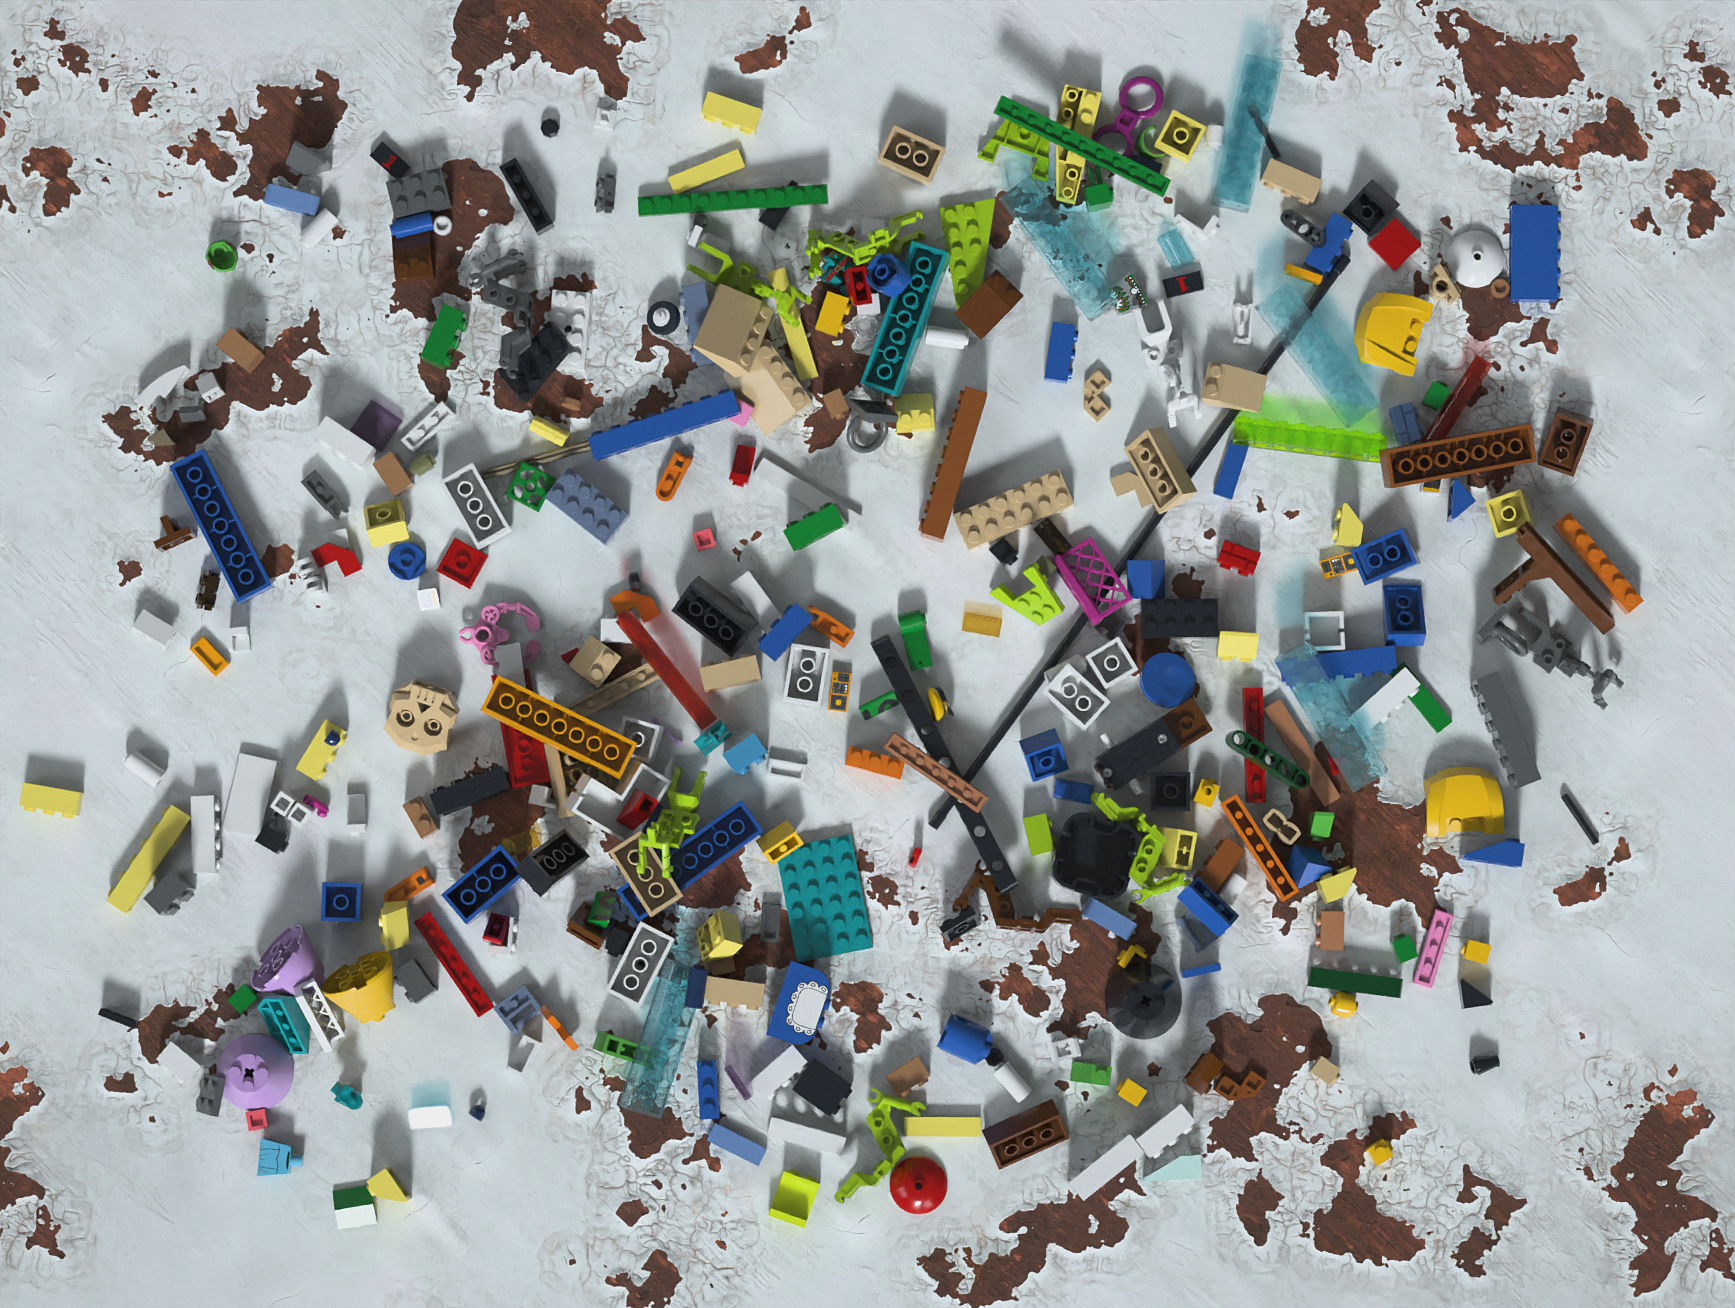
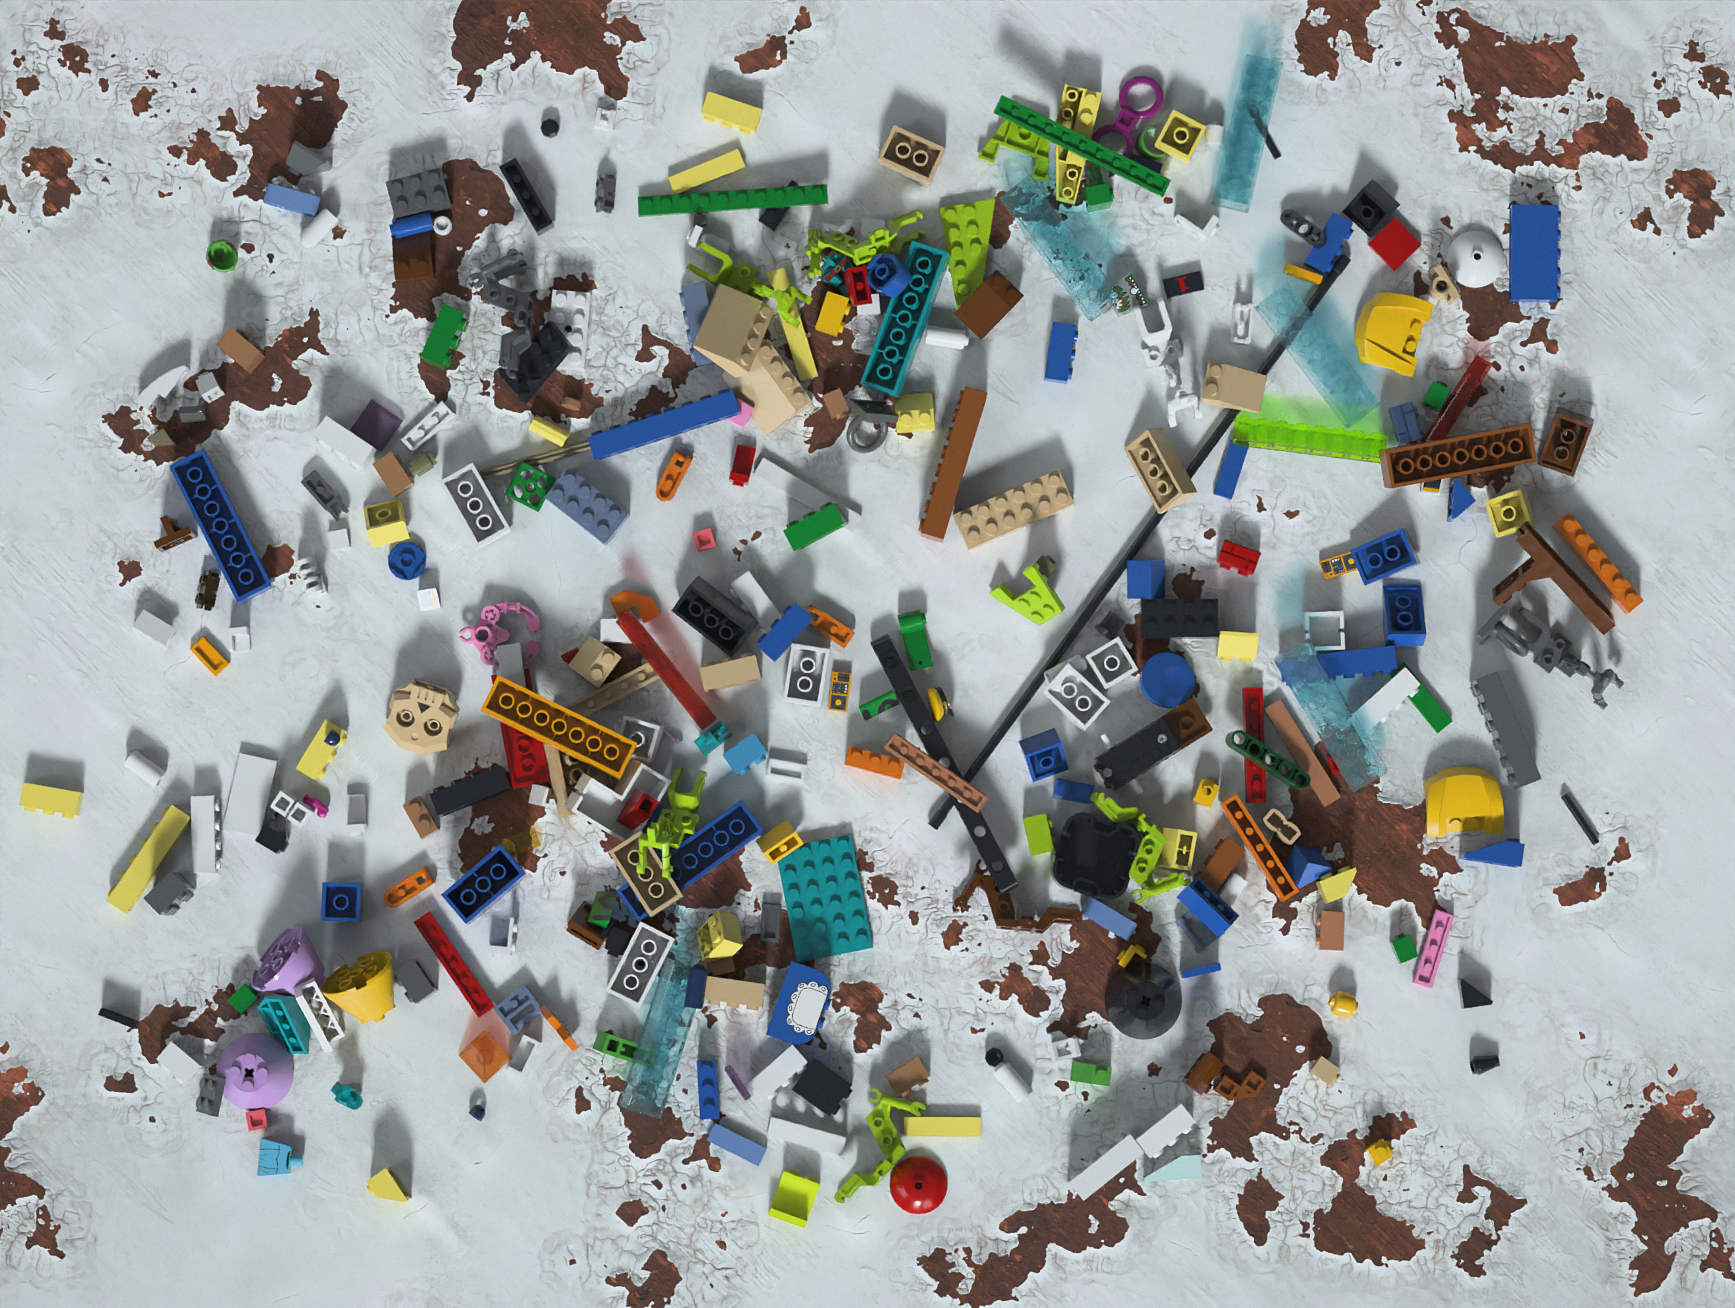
red tile [310,542,362,577] -> none
slope [333,1185,377,1229] -> none
black tile [370,141,411,179] -> none
light yellow slope [379,900,411,952] -> none
clear light blue slope [409,1105,451,1129] -> none
red tile [436,538,489,589] -> none
red slope [482,912,510,946] -> none
black brick [514,828,590,897] -> none
black tile [628,572,641,592] -> none
black wheel [647,301,680,335] -> none
red tile [908,847,922,868] -> none
blue cylinder [937,1013,993,1065] -> none
black plate [939,908,981,944] -> none
clear yellow tile [961,612,1002,638] -> none
reddish brown slope [982,1099,1070,1170] -> none
black bracket [989,537,1019,567] -> none
dark brown hinge [1033,517,1072,556] -> none
dark pink fence [1052,537,1133,626] -> none
tan tile [1084,369,1111,423] -> none
tan tile [1110,472,1153,508] -> none
yellow brick [1116,1078,1147,1107] -> none
black brick [1150,772,1190,812] -> none
clear light blue slope [1157,228,1195,272] -> none
tan brick [1260,158,1323,205] -> none
dark green beam [1307,967,1403,998] -> none
bright green slope [1308,812,1334,841] -> none
light yellow slope [1331,503,1363,548] -> none
yellow brick [1460,940,1492,964] -> none
medium nougat tile [1490,278,1510,298] -> none
none -> clear orange slope [458,1029,513,1084]

